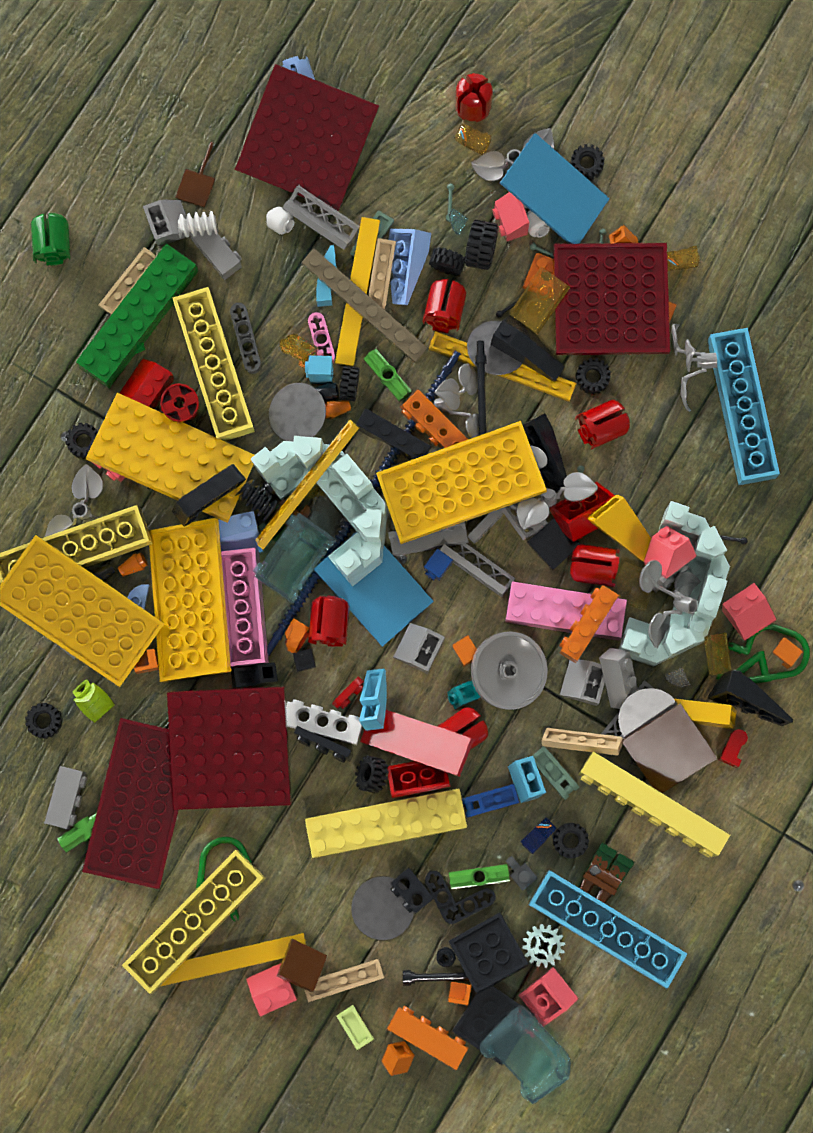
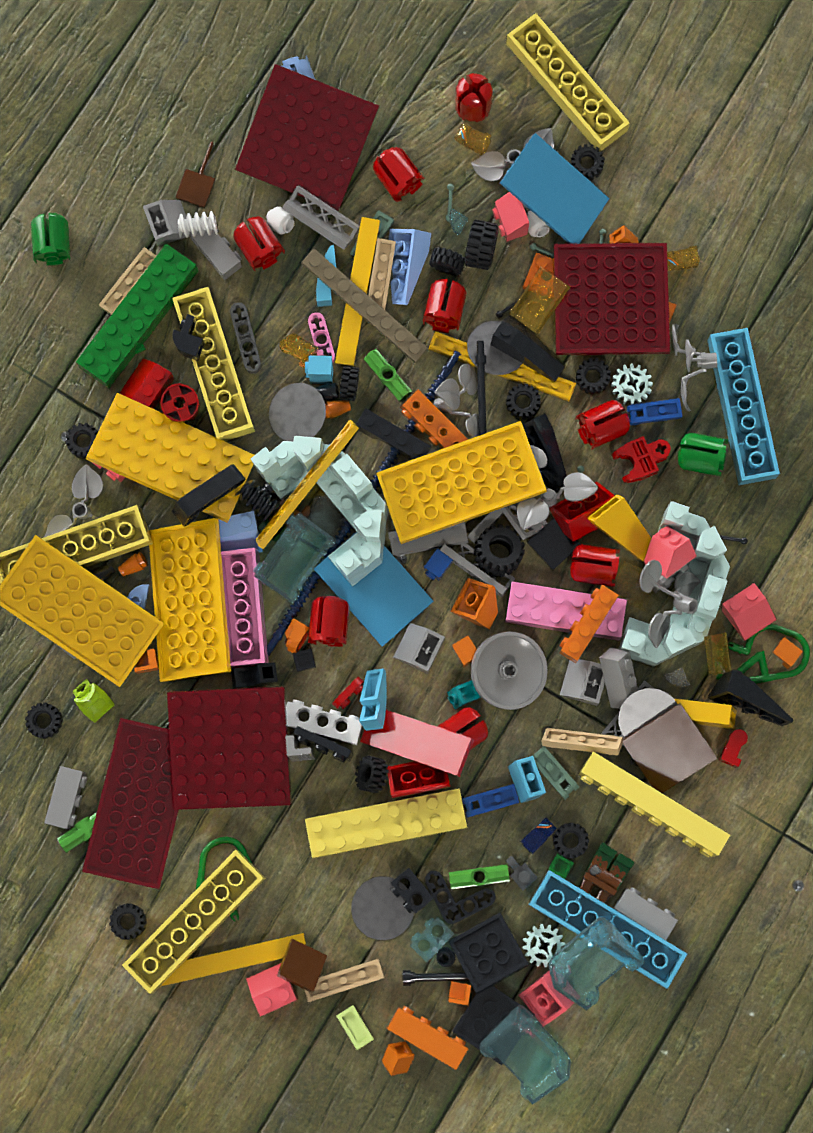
none -> black tyre [109,904,147,940]
none -> black brick [173,314,204,361]
none -> red cylinder [233,216,285,271]
none -> light grey fence [285,735,316,762]
none -> red cylinder [373,147,425,202]
none -> clear light blue brick [410,917,454,962]
none -> orange slope [450,578,498,630]
none -> black tyre [474,524,525,577]
none -> light yellow brick [506,13,630,152]
none -> black tyre [506,384,541,420]
none -> green tile [547,853,574,879]
none -> clear light blue windscreen [549,917,644,1010]
none -> light aqua gear [611,364,653,405]
none -> red piece [611,436,671,483]
none -> light grey brick [613,887,678,940]
none -> blue plate [627,398,683,426]
none -> green cylinder [677,433,729,477]

